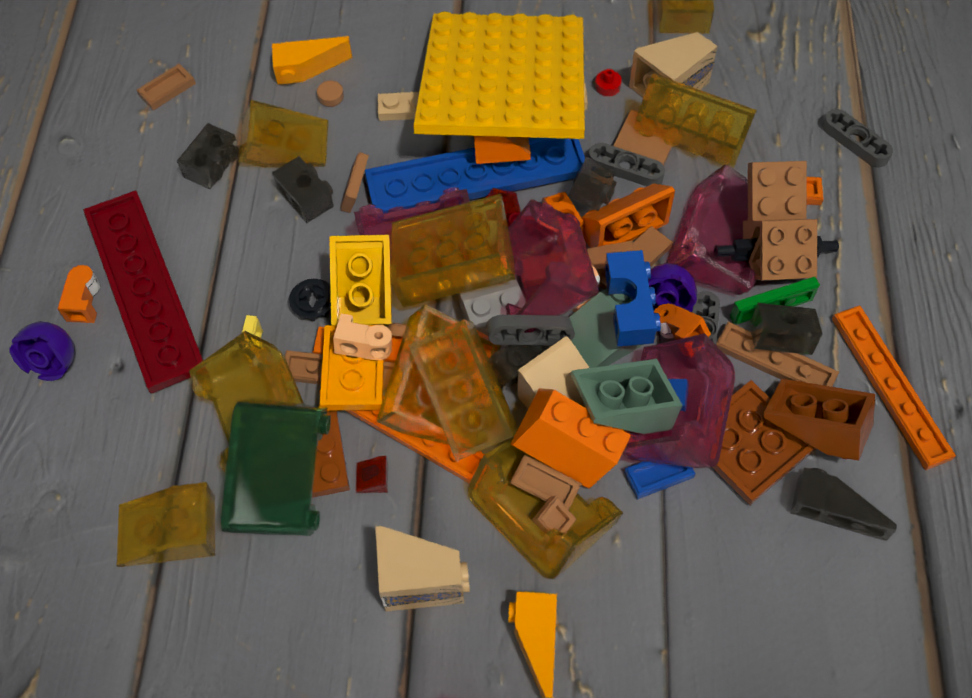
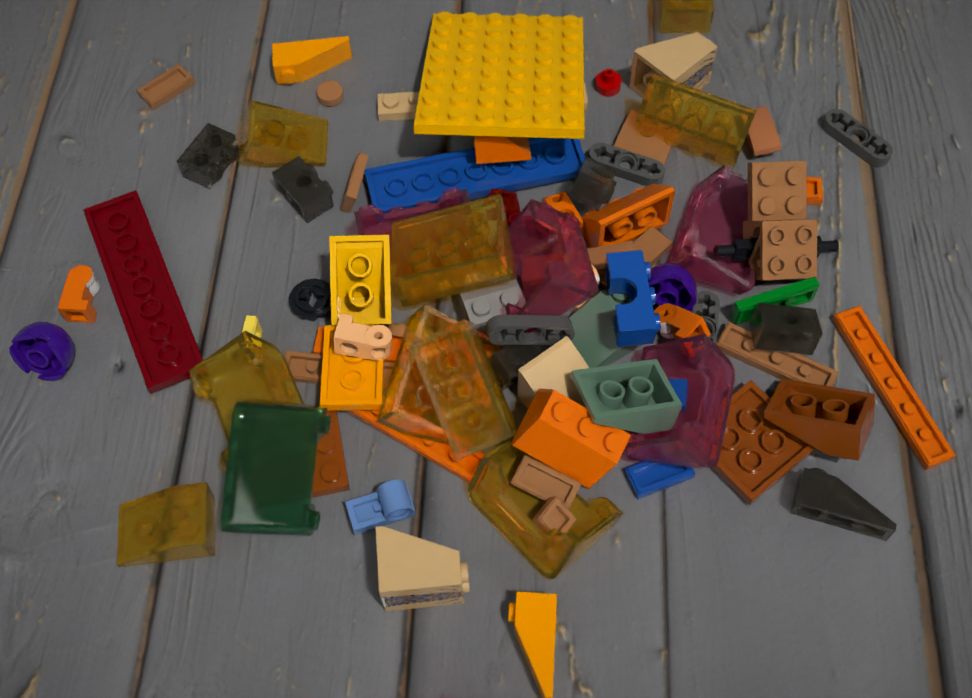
clear red slope [356,456,388,493] -> none
none -> medium blue plate [345,479,416,535]
none -> nougat slope [740,106,781,156]

